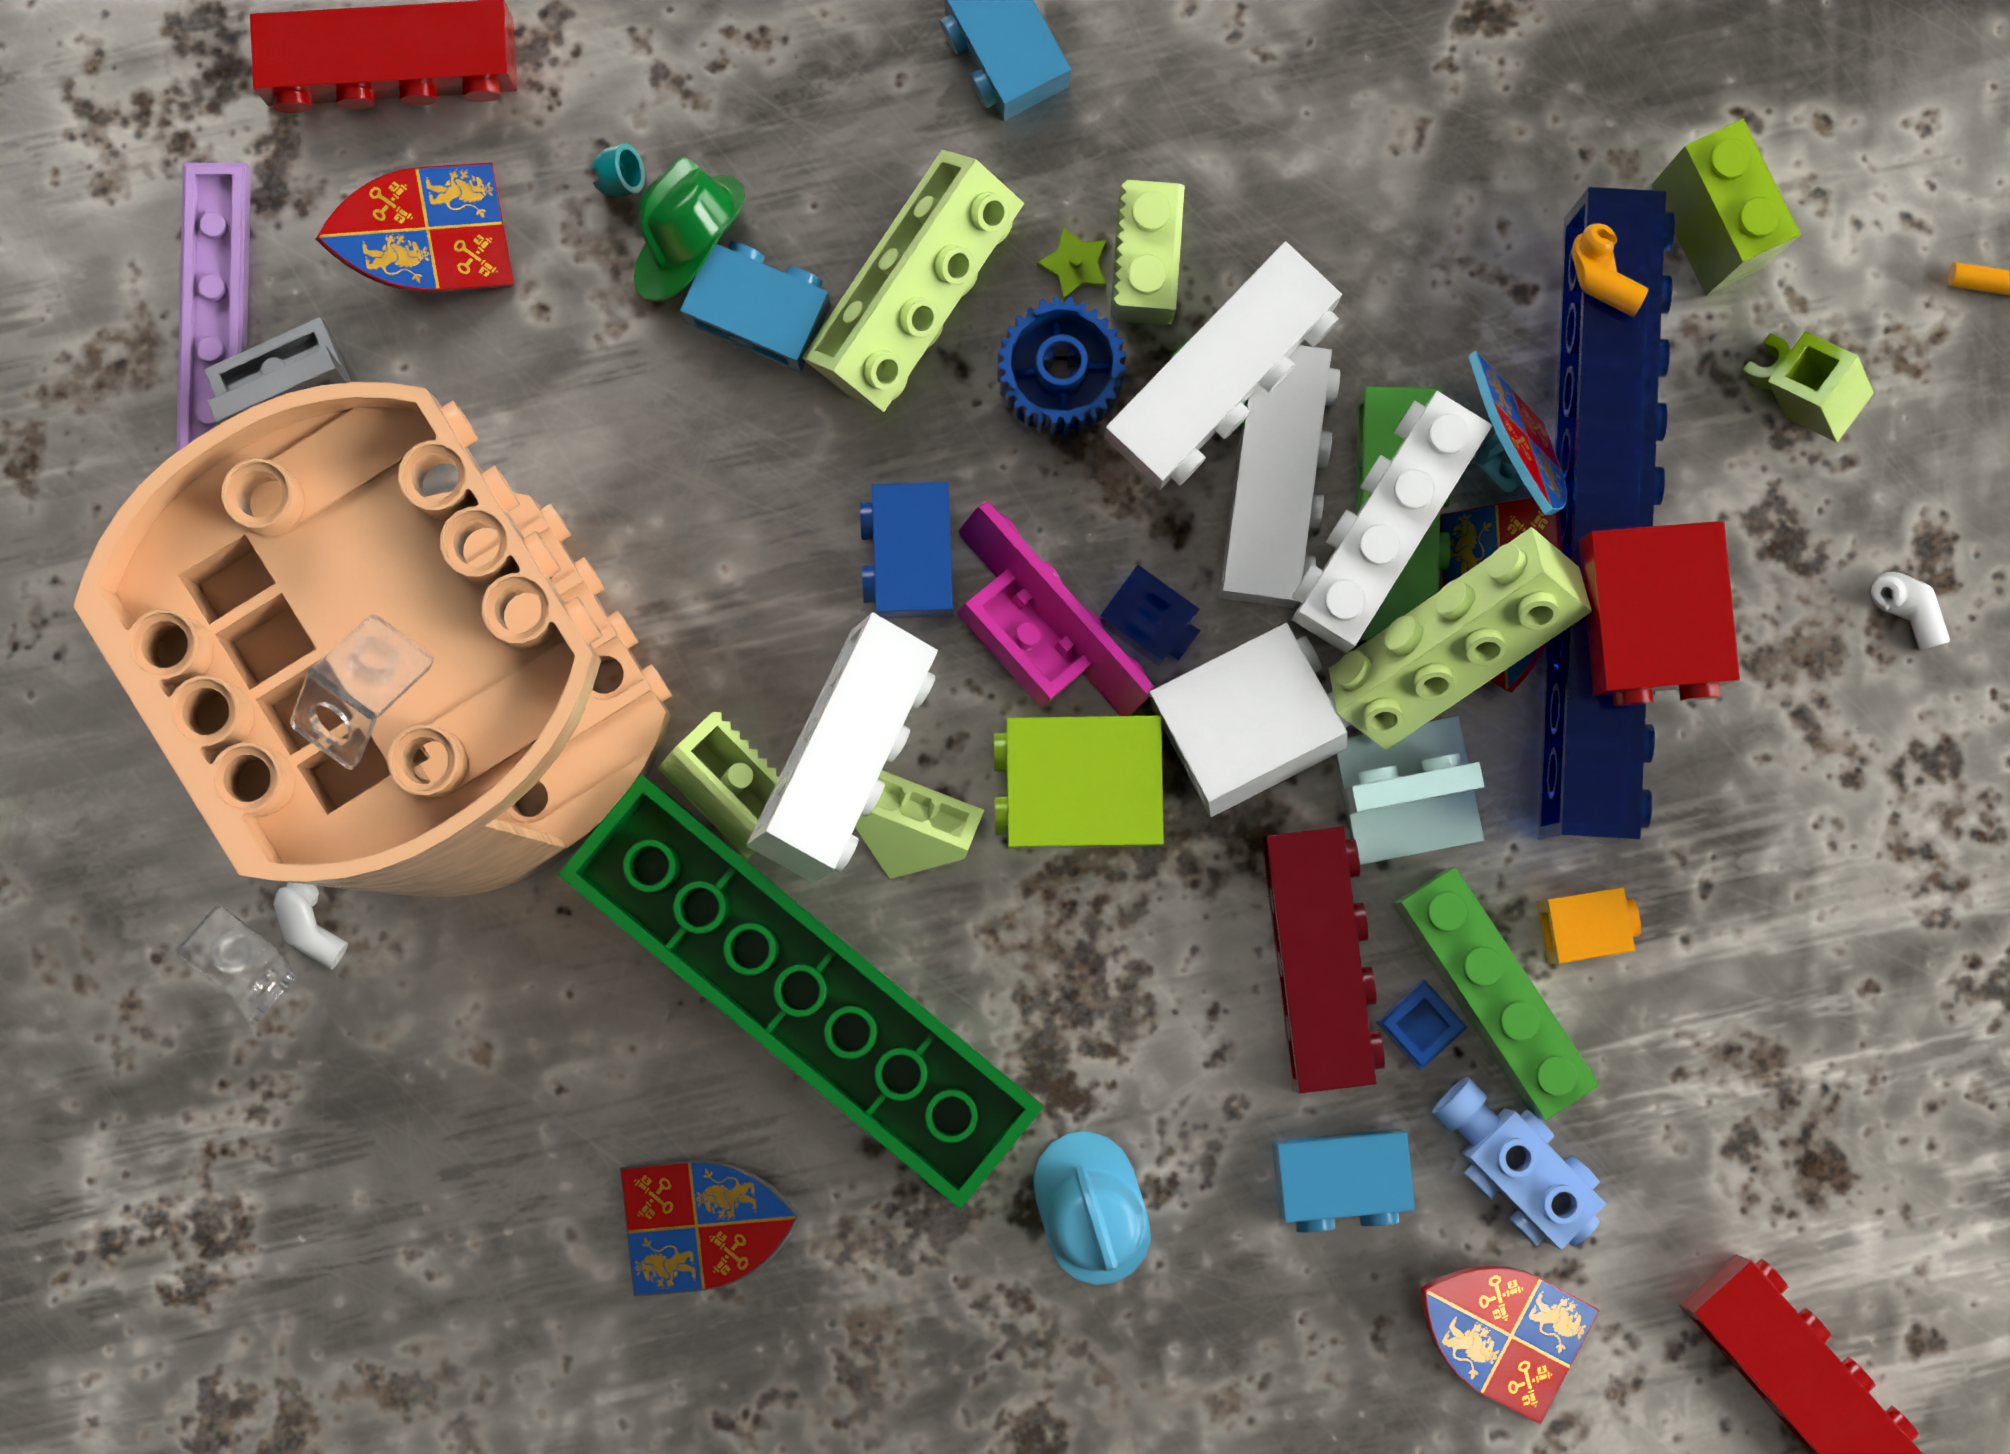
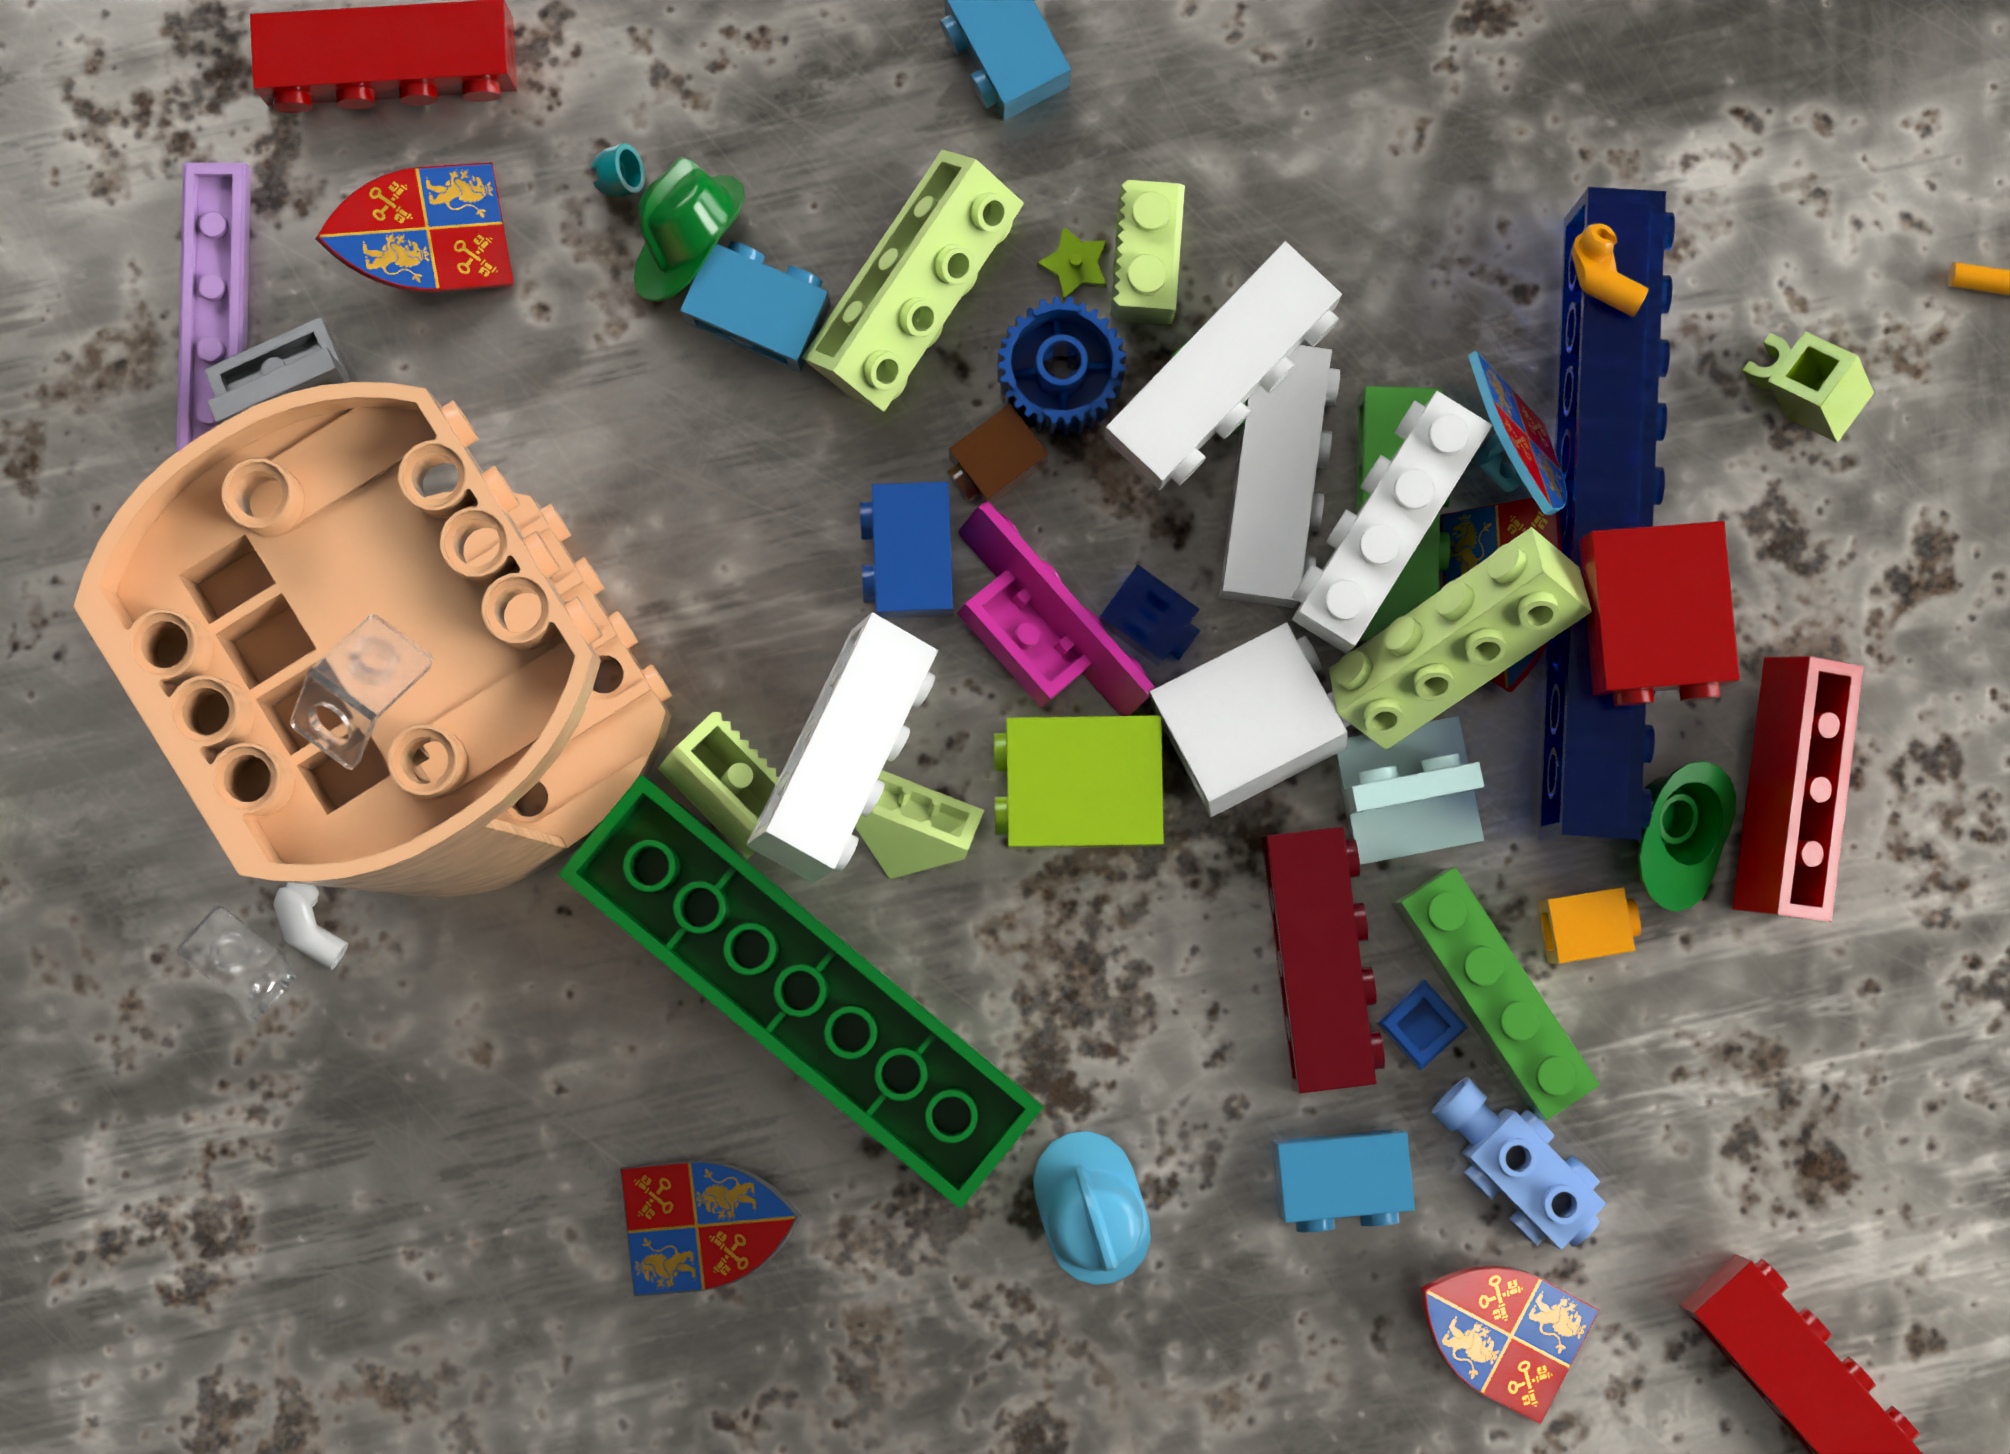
lime brick [1651,118,1802,296] -> none
white arm [1871,572,1951,651] -> none
none -> reddish brown brick [946,403,1048,505]
none -> green piece [1632,760,1736,912]
none -> red brick [1732,656,1864,922]

